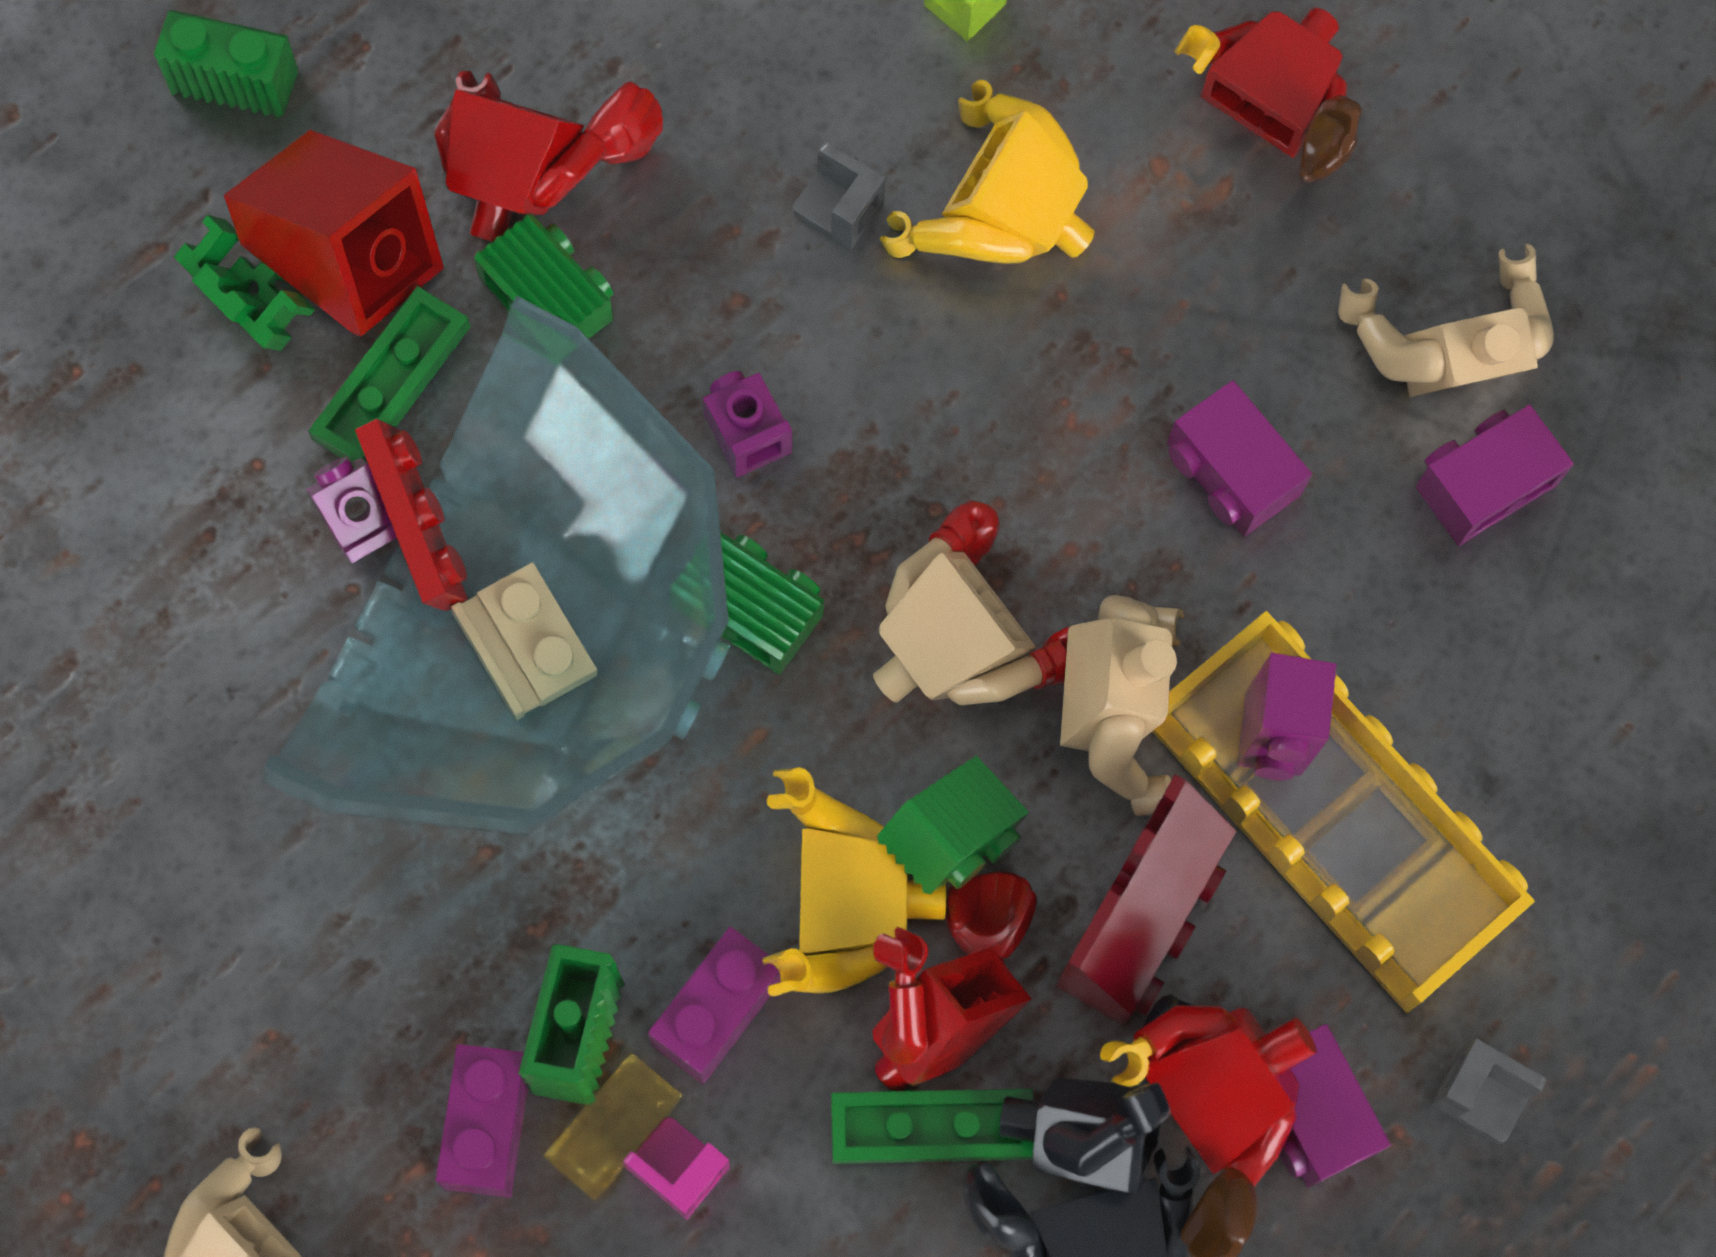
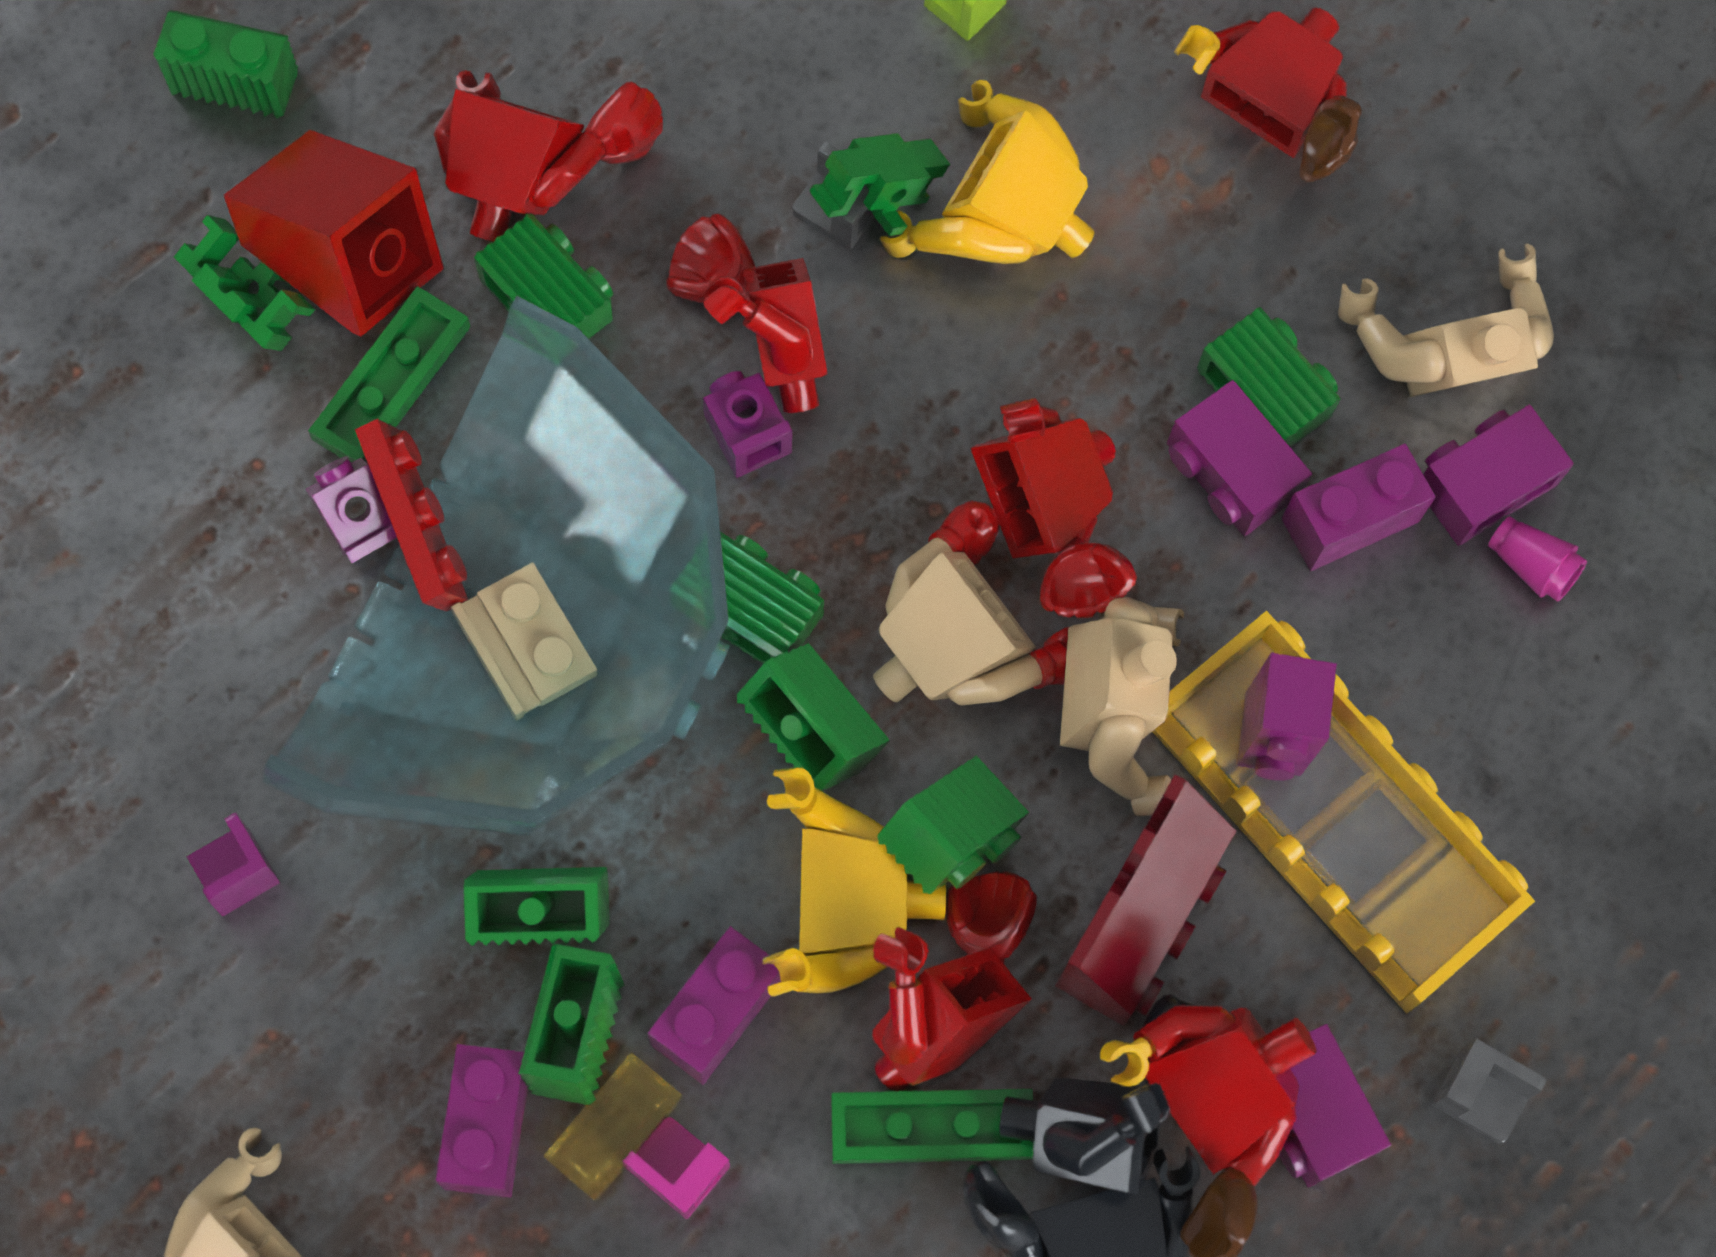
none -> magenta panel [186,812,280,917]
none -> green brick [463,867,610,946]
none -> red torso [666,213,828,413]
none -> green brick [737,643,889,791]
none -> green piece [809,133,950,236]
none -> red torso [970,398,1137,619]
none -> green brick [1197,307,1341,448]
none -> magenta brick [1281,443,1436,572]
none -> dark pink cone [1488,516,1587,602]

